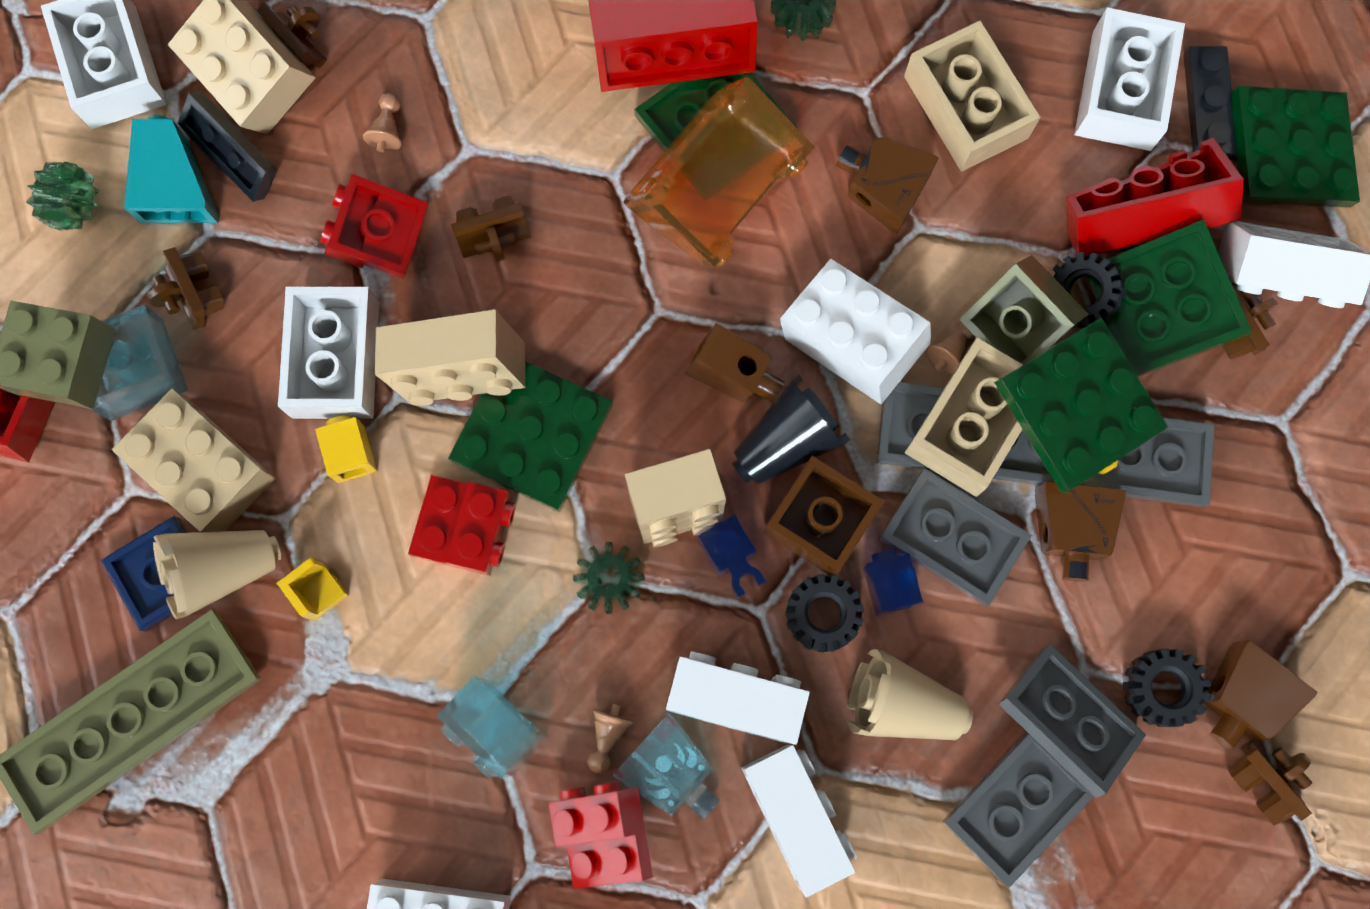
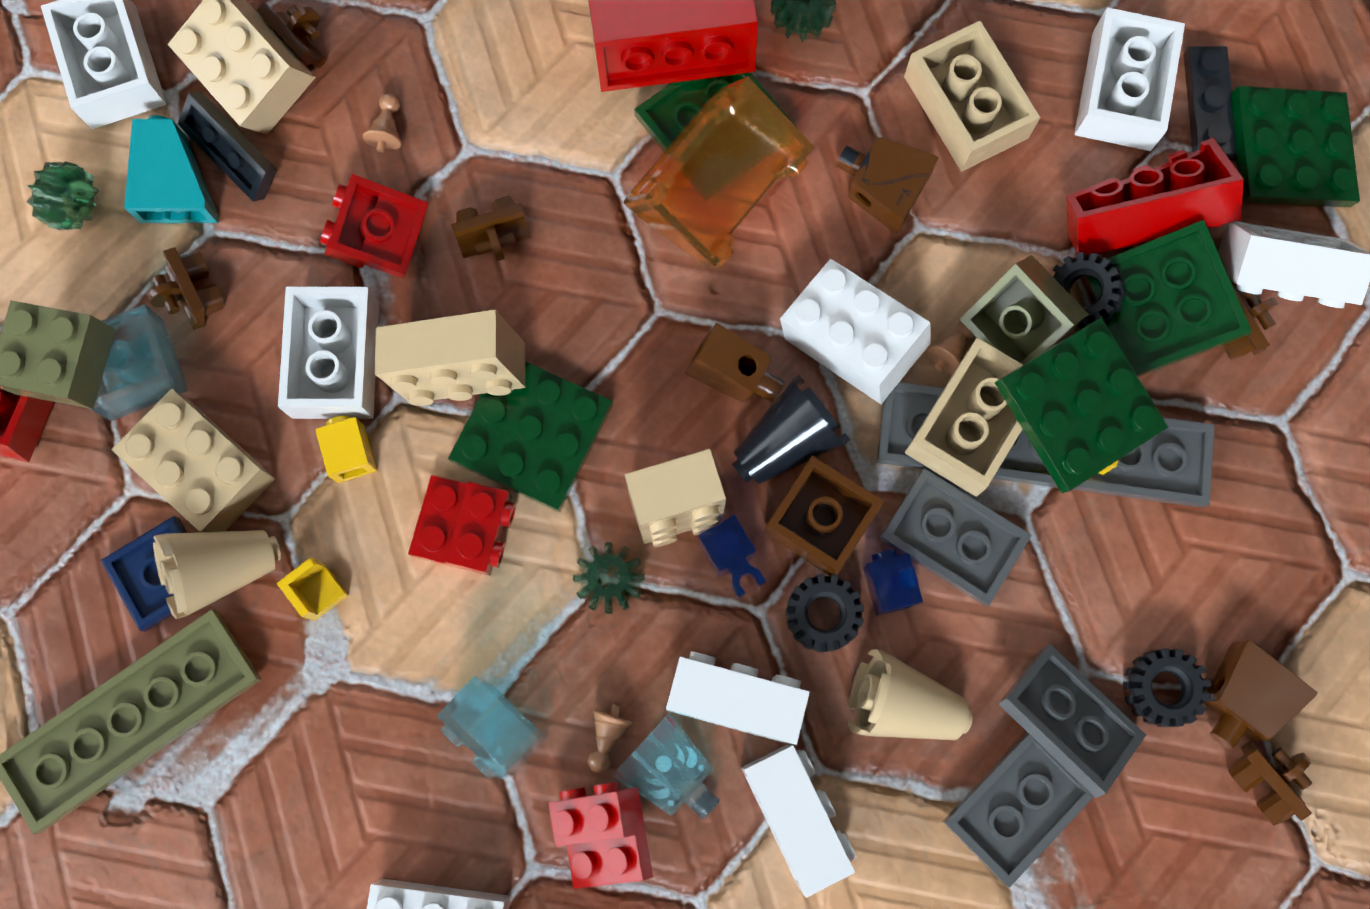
reddish brown torso [1035,482,1126,582] -> none

